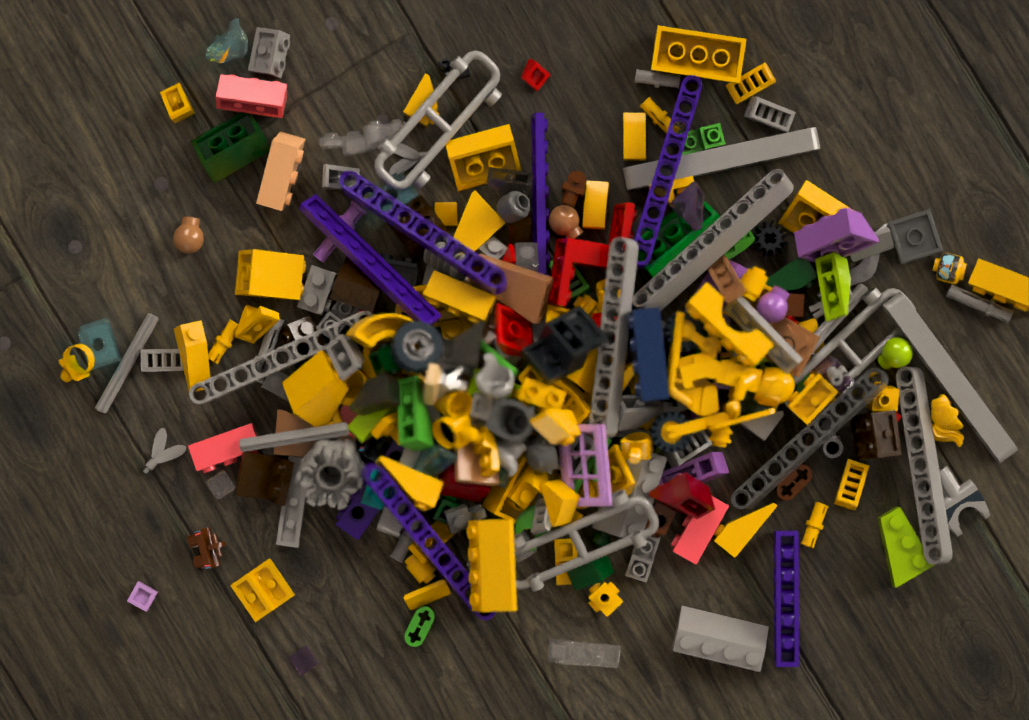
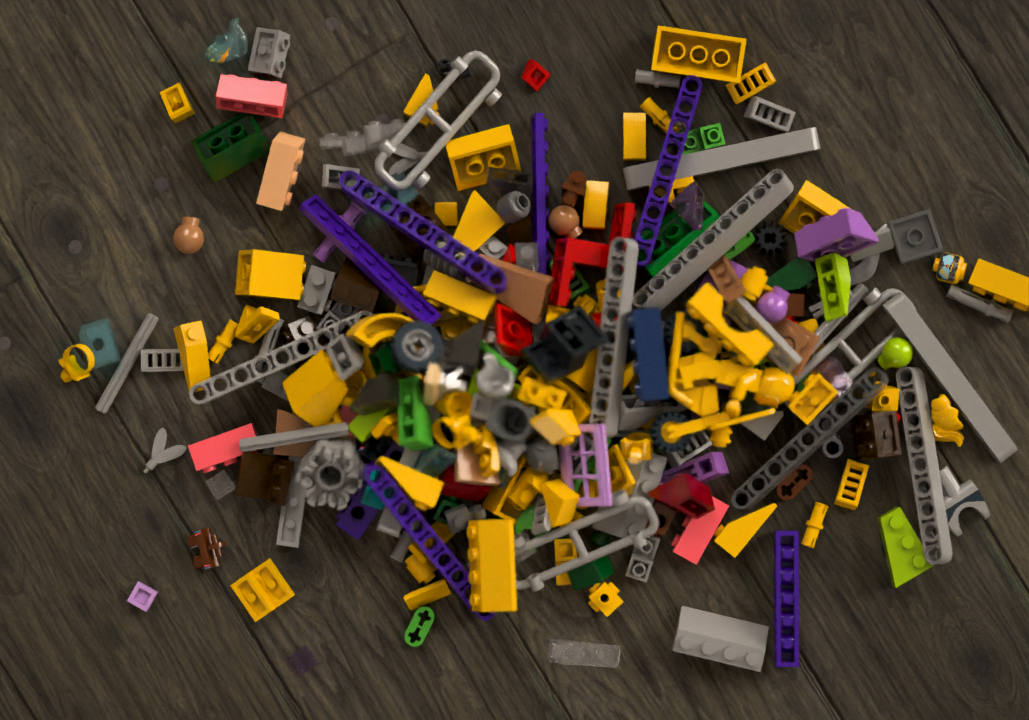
light grey arm [827,366,849,385] -> none

